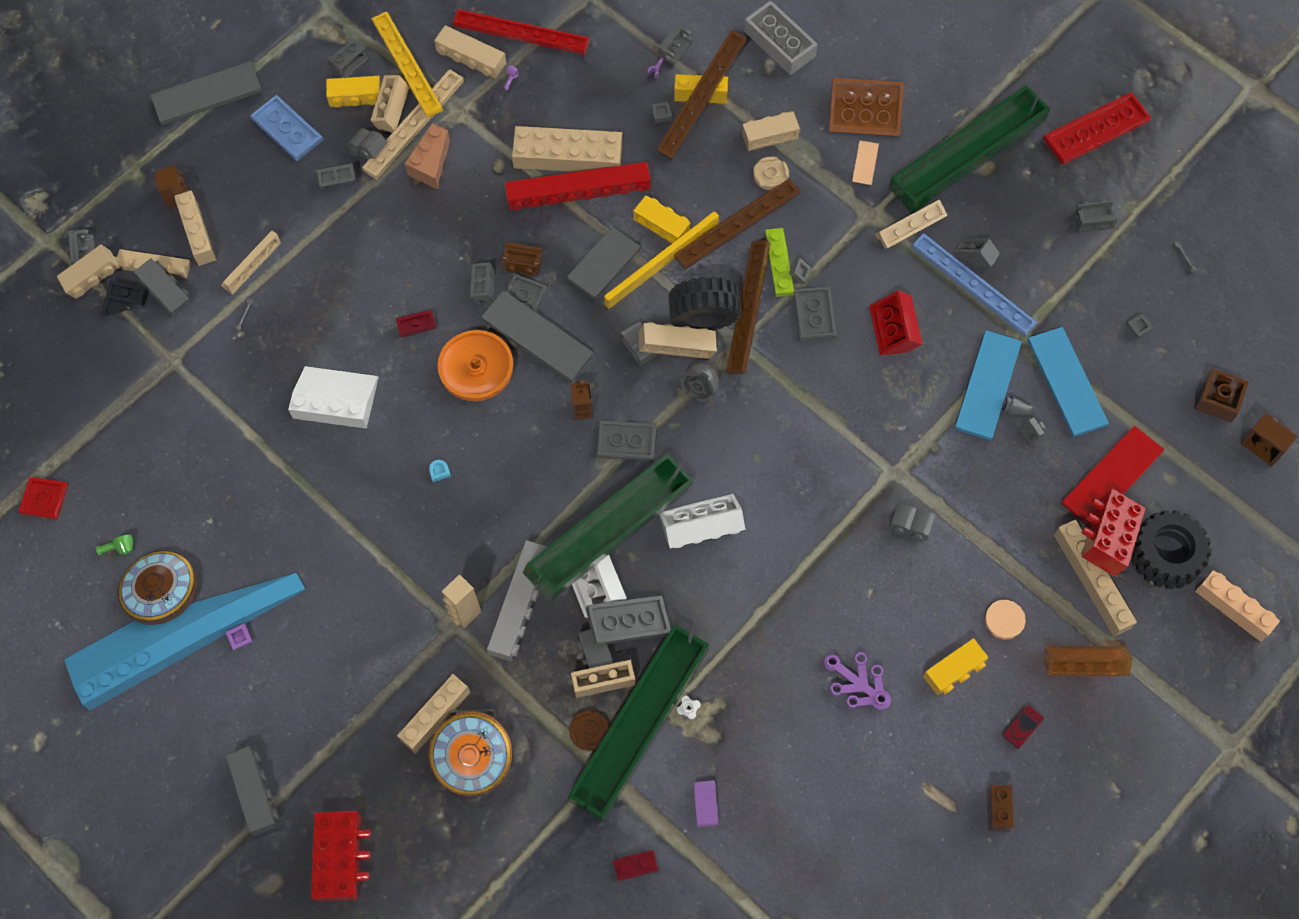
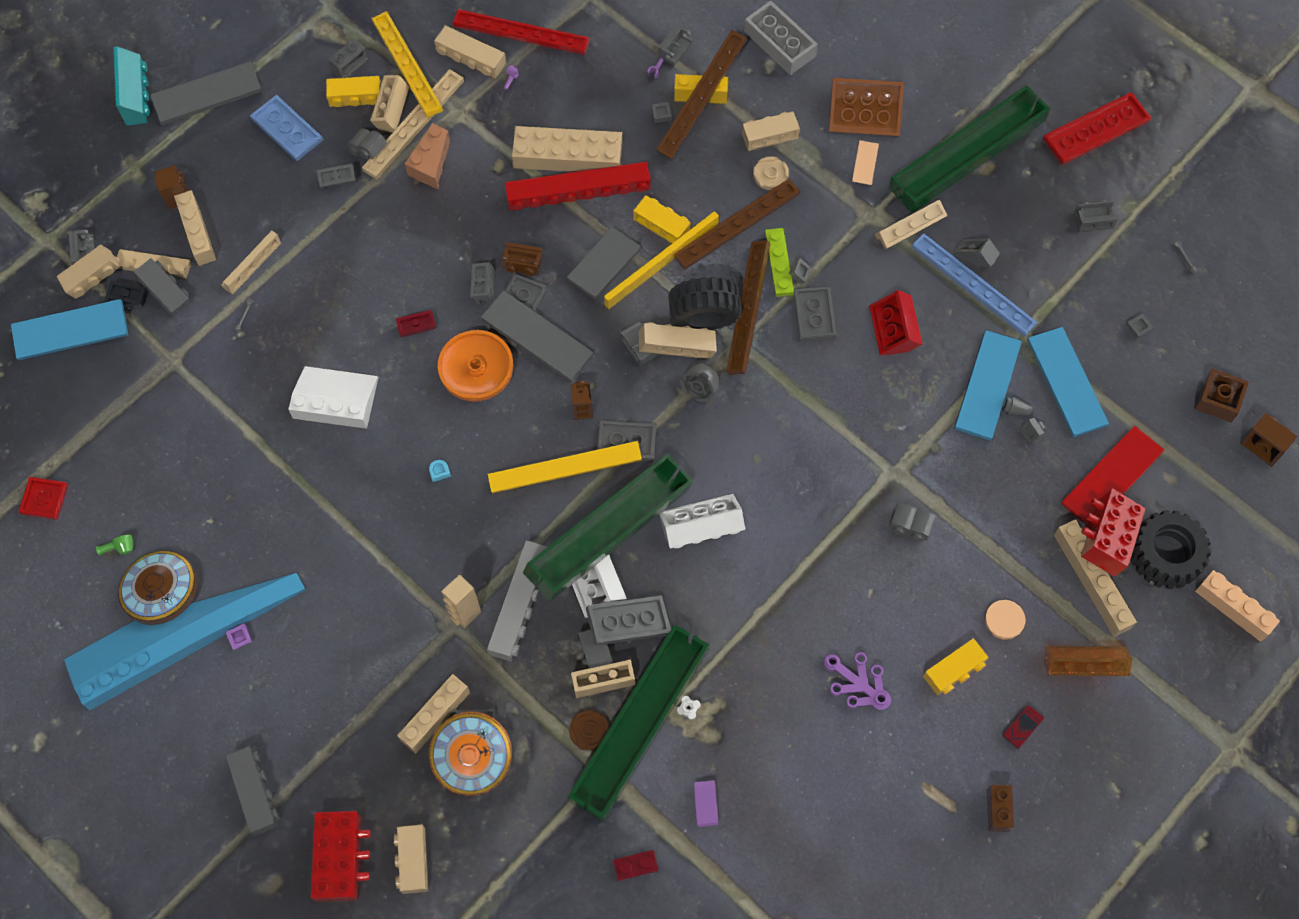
none -> dark azure tile [11,299,128,360]
none -> teal slope [114,47,150,126]
none -> tan brick [394,825,428,894]
none -> yellow tile [488,441,642,494]

